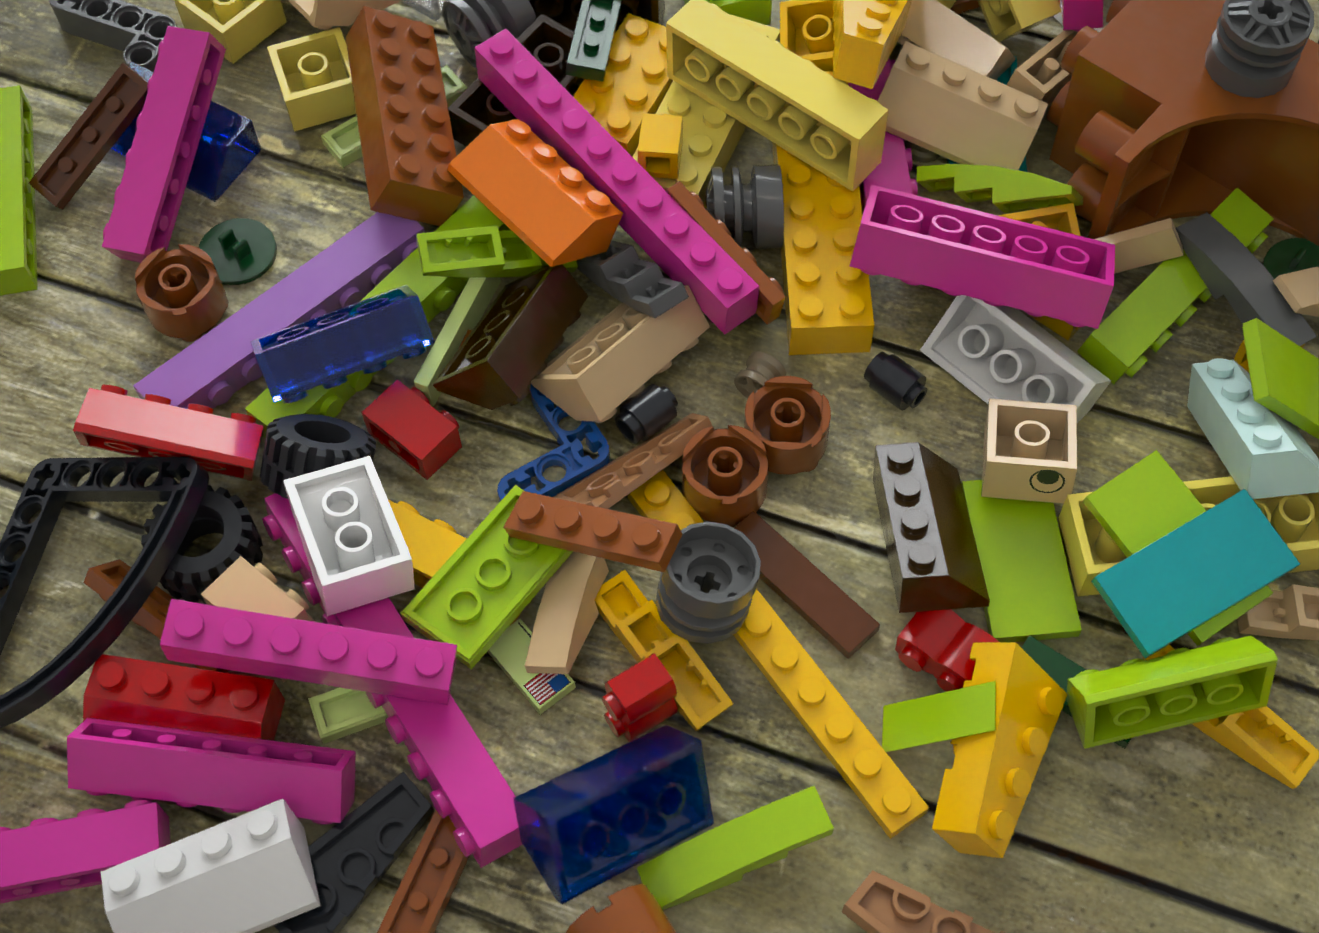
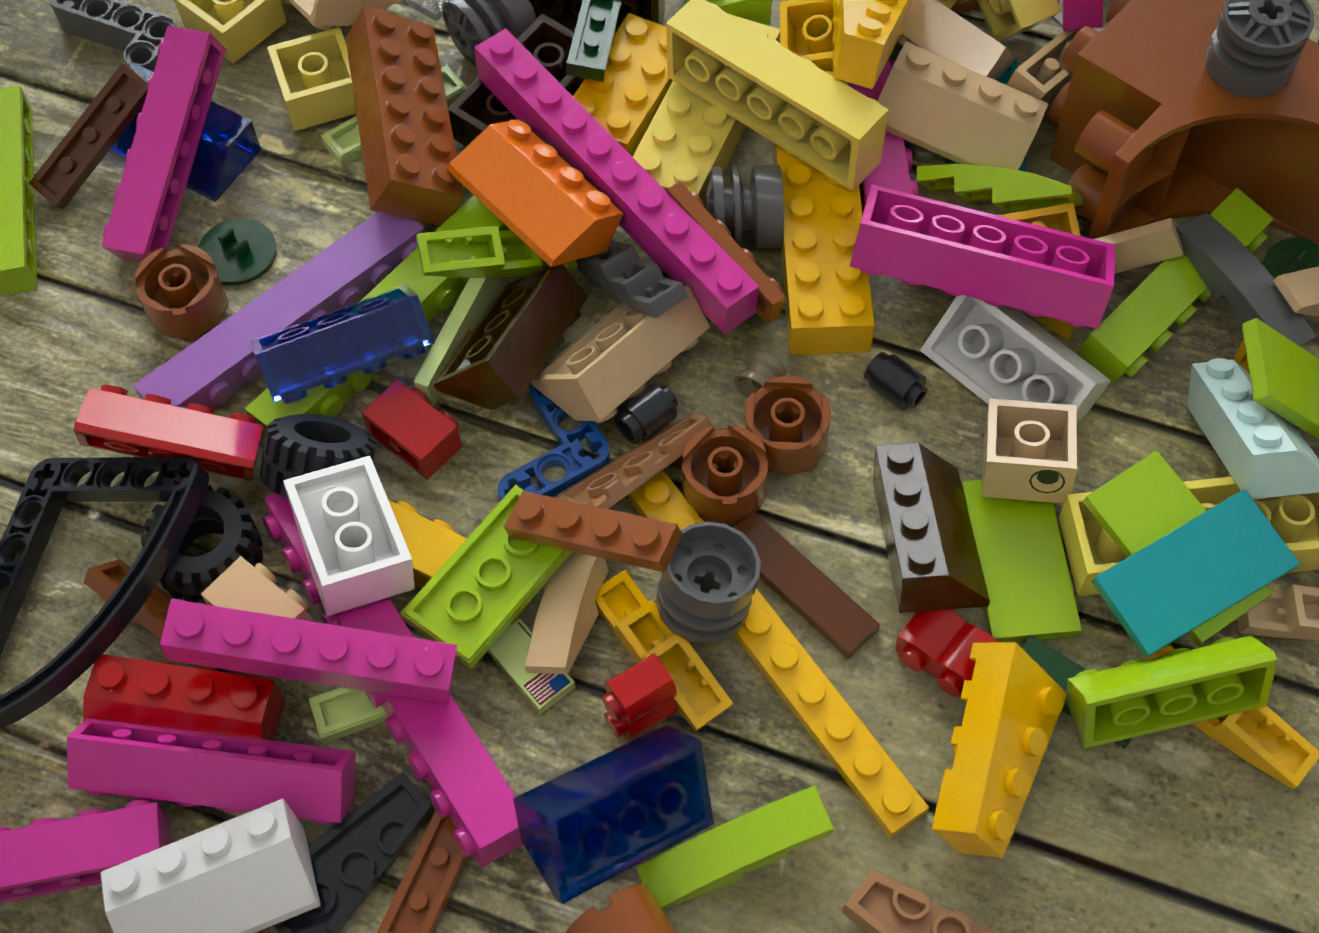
yellow brick [638,113,683,179] -> none
lime sticker [882,681,996,752] -> none

